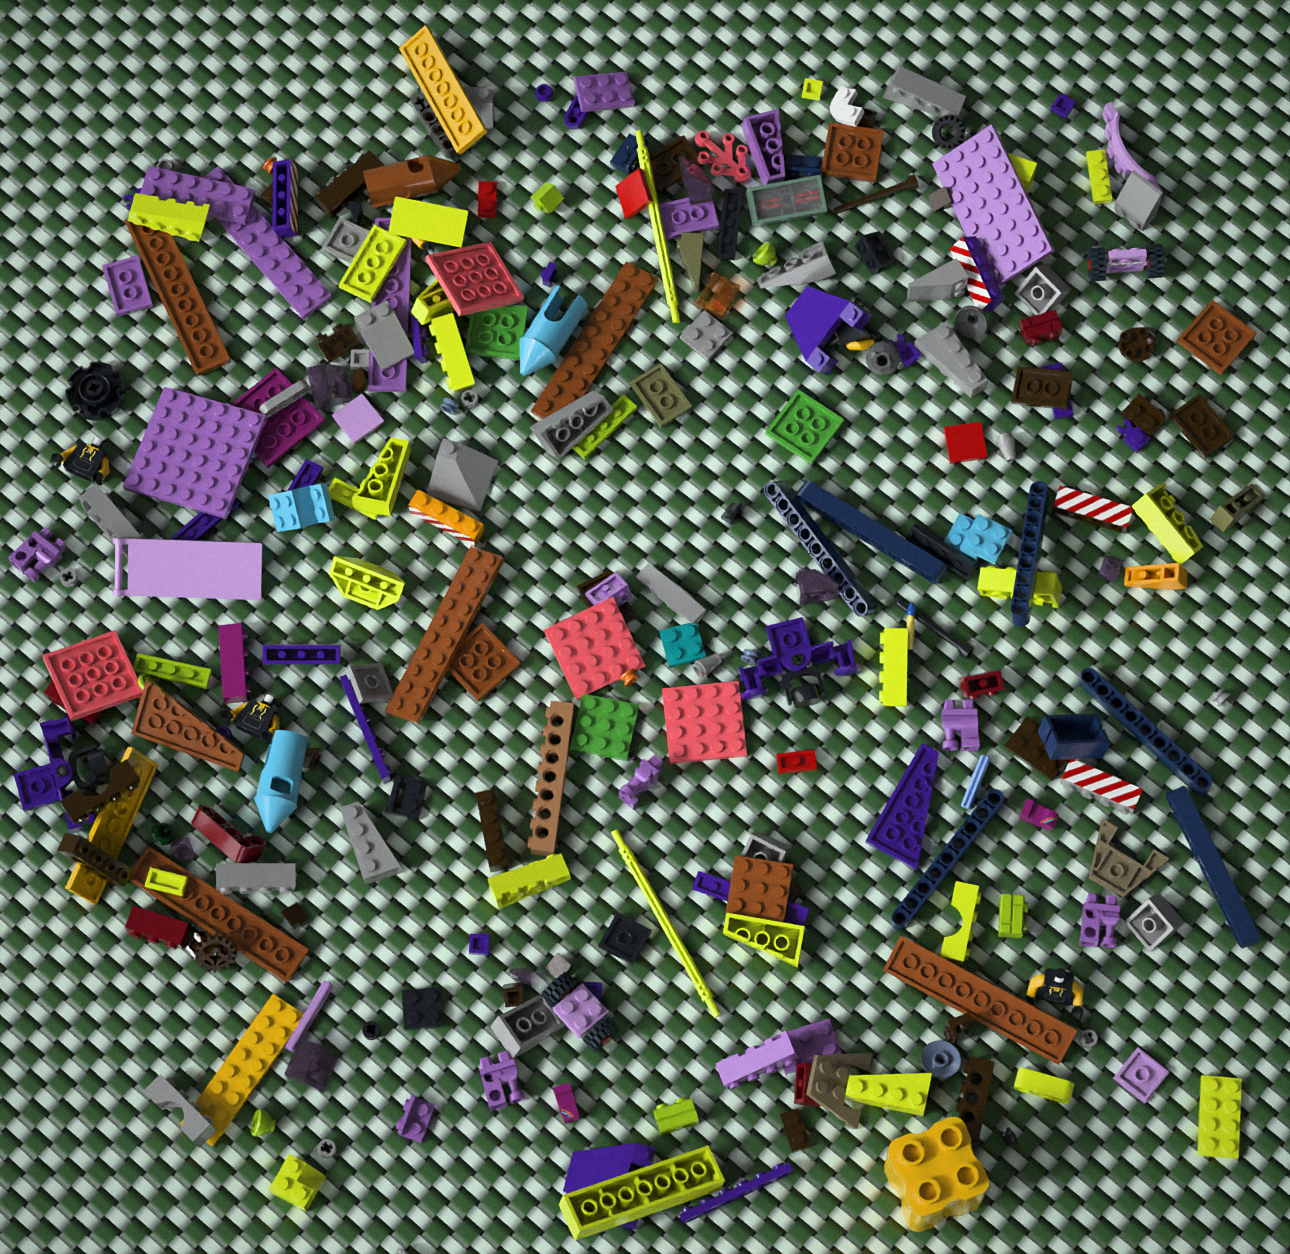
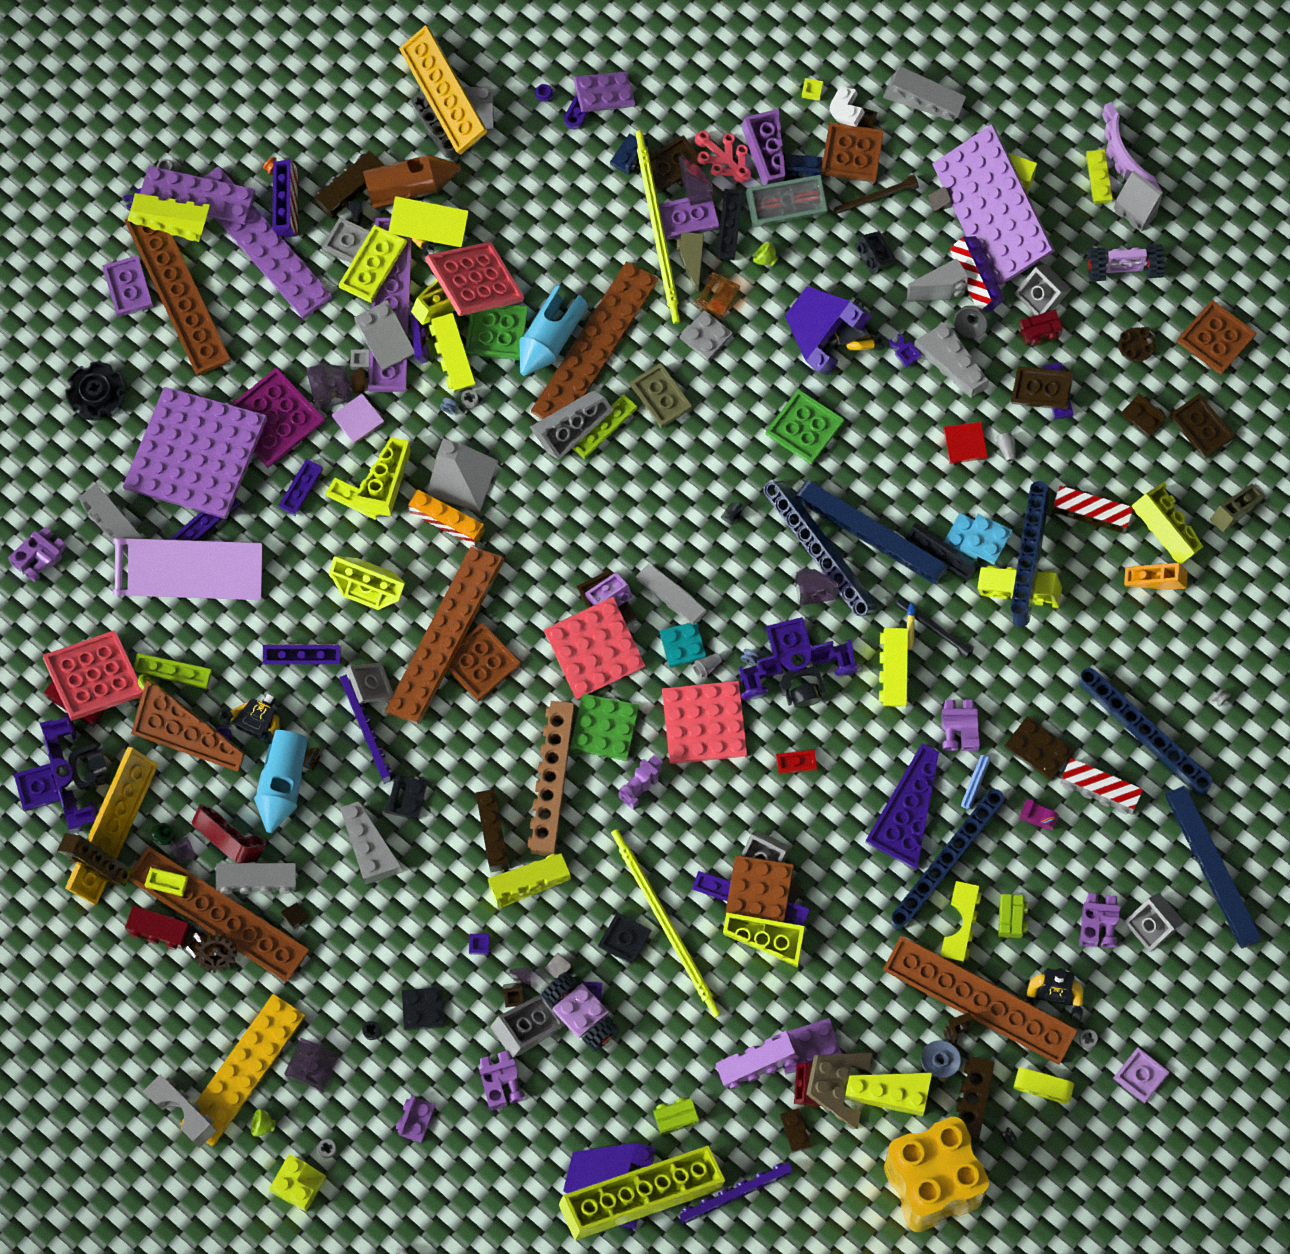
torso [50,437,110,486] -> none
light grey bush [59,568,78,587] -> none
dark brown arch [60,759,141,825] -> none
magenta brick [218,623,251,704] -> none
light grey beam [259,380,310,417] -> none
dark brown slope [261,182,273,209] -> none
medium azure bracket [268,483,335,532] -> none
lavender axle [285,980,333,1052] -> none
dark brown bracket [315,323,360,363] -> none
red plate [478,181,497,218] -> none
lime brick [530,182,564,213] -> none
dark purple plate [541,262,557,287] -> none
magenta leg [553,1082,580,1124] -> none
tile [615,168,653,219] -> none
orange bush [620,668,640,687] -> none
light grey wedge [757,241,836,288] -> none
dark grey piece [866,341,900,375] -> none
black tyre [932,115,965,149] -> none
dark red brick [958,670,1004,700] -> none
dark blue piece [1038,714,1110,760] -> none
dark purple plate [1050,93,1076,119] -> none
dark tan wing [1089,819,1169,899] -> none
clear purple slope [1098,555,1123,582] -> none
dark purple plate [1117,419,1151,453] -> none
neon yellow plate [1197,1075,1242,1159] -> none

